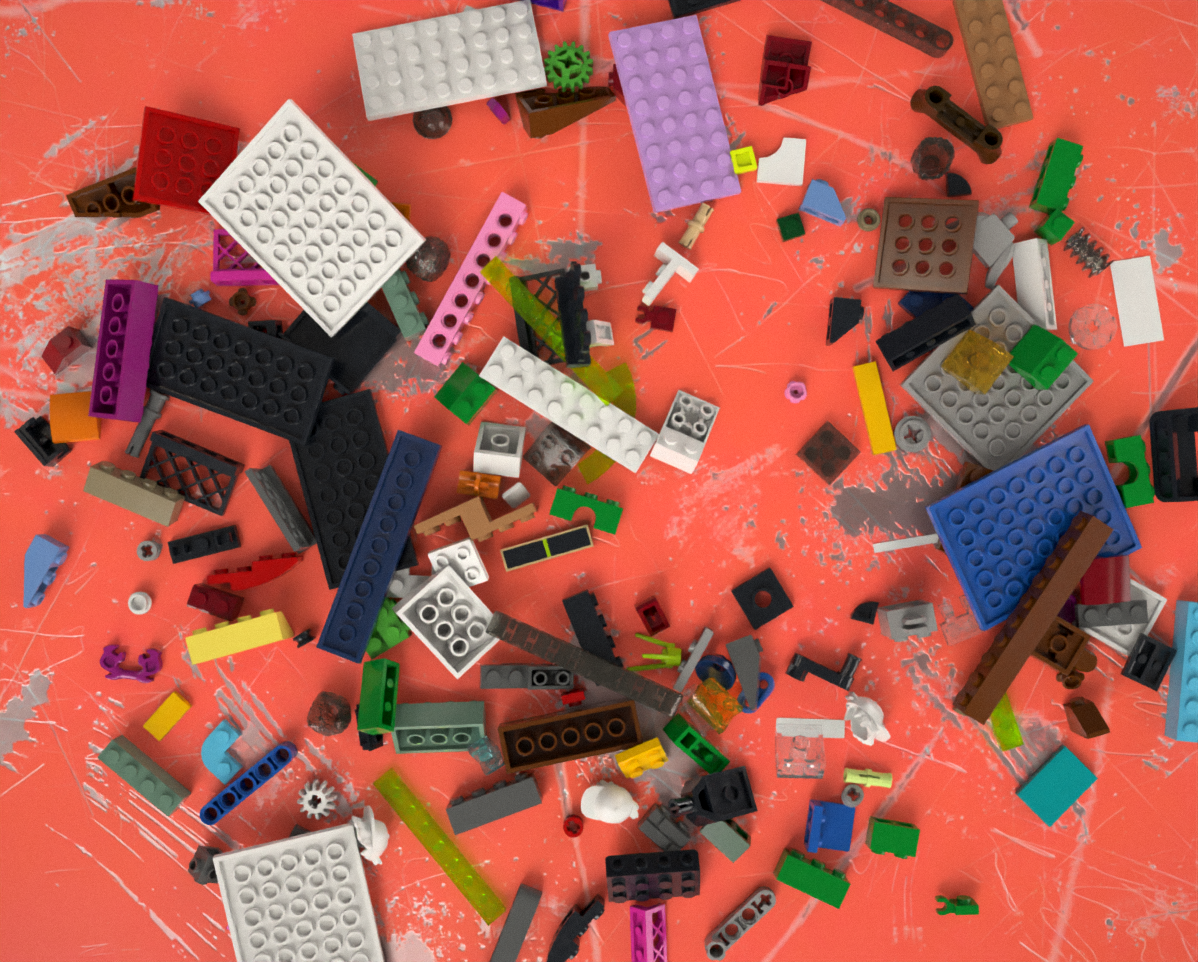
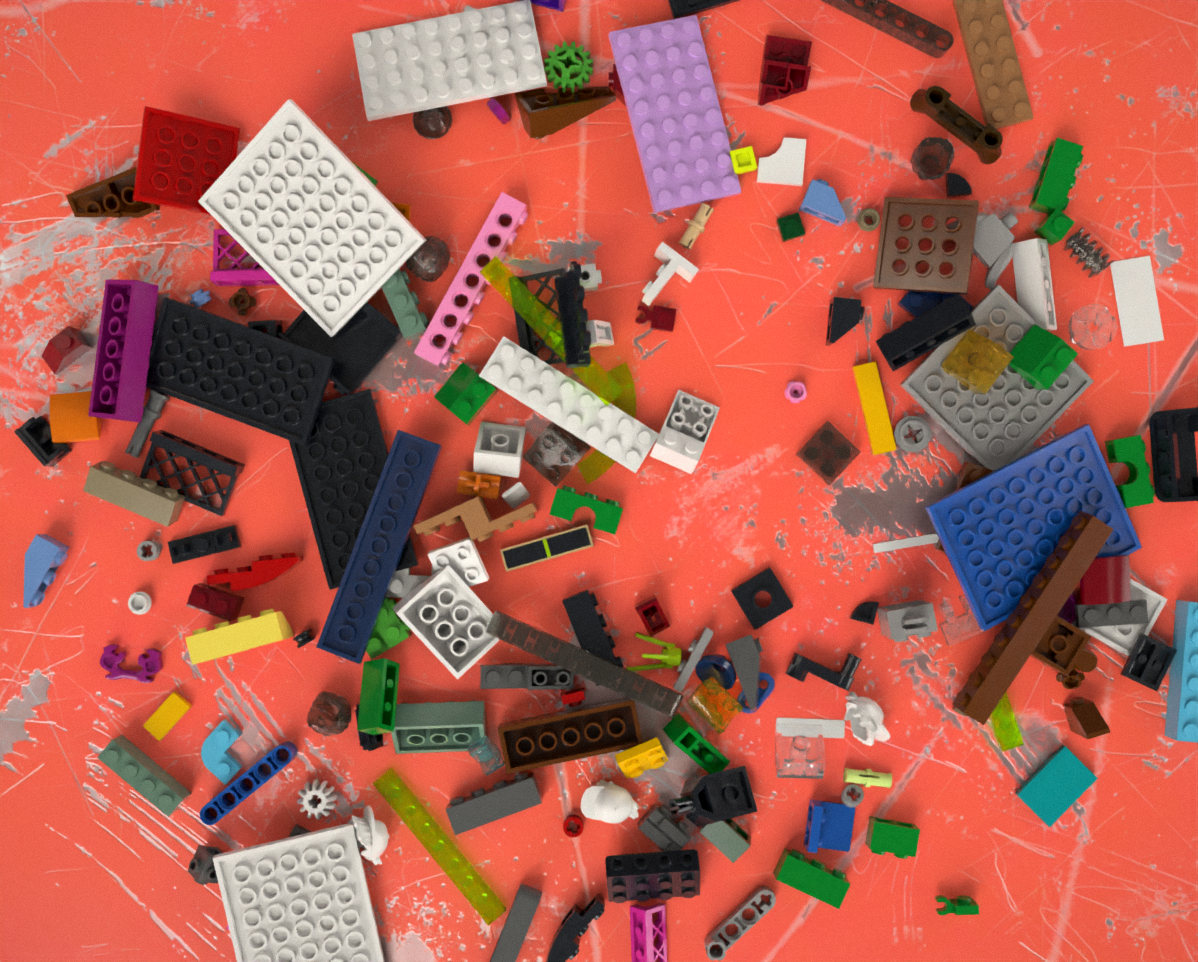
dark grey fence [244,465,317,554] -> none

